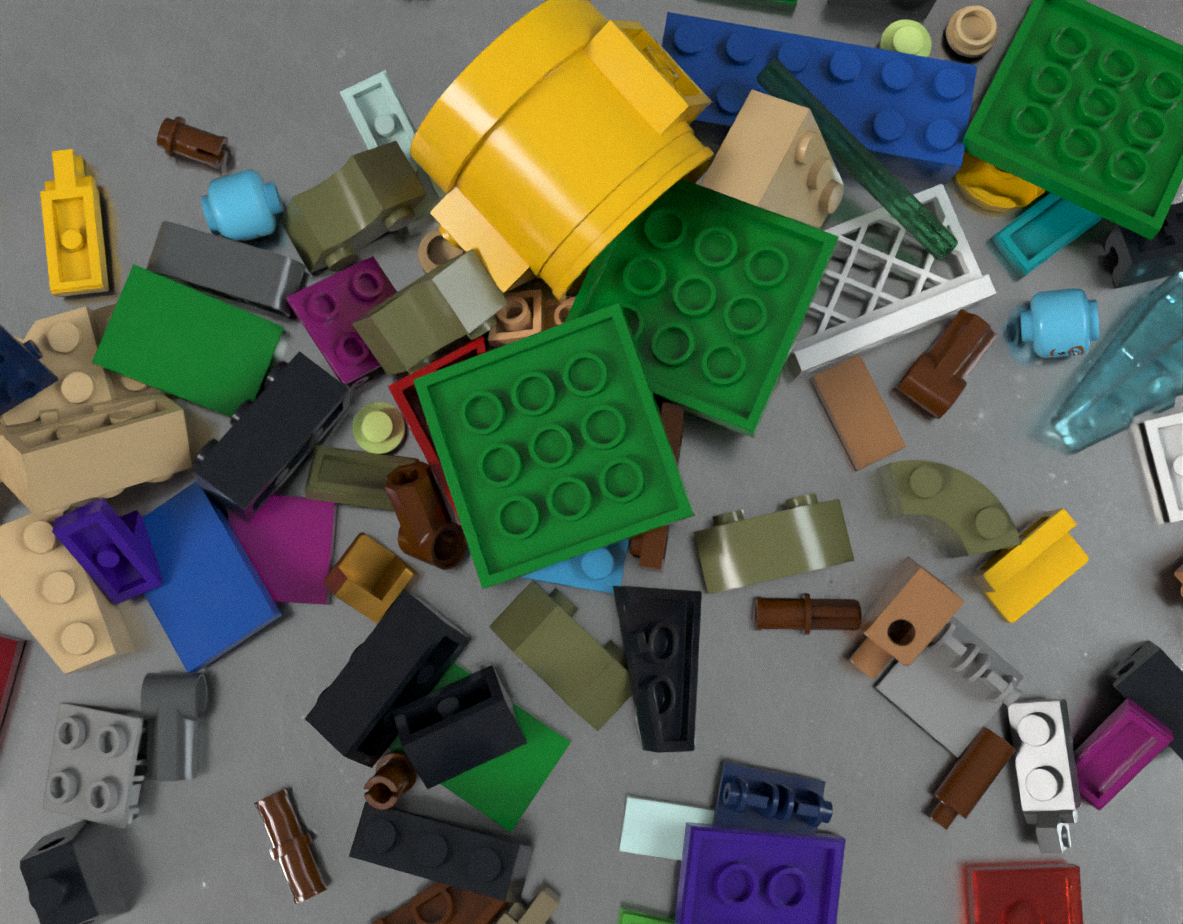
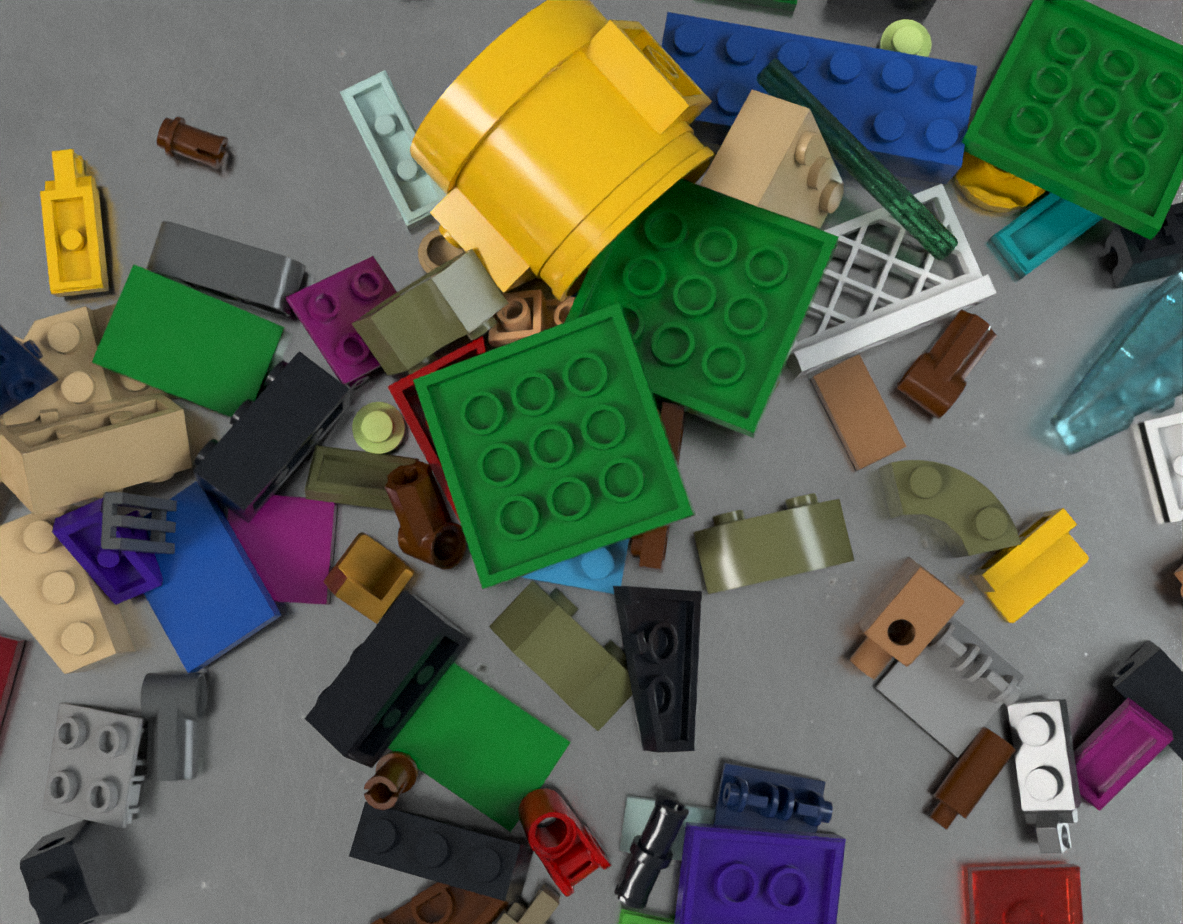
medium azure head [201,169,284,243] -> none
reddish brown pin [254,789,328,904] -> none
olive brick [280,141,427,273] -> none
black brick [393,665,527,790] -> none
reddish brown axle [754,593,862,635] -> none
tan plate [946,6,998,58] -> none
medium azure head [1020,288,1099,358] -> none
none -> dark grey tile [101,492,177,554]
none -> red piece [519,788,612,897]
none -> black pin [614,796,689,909]

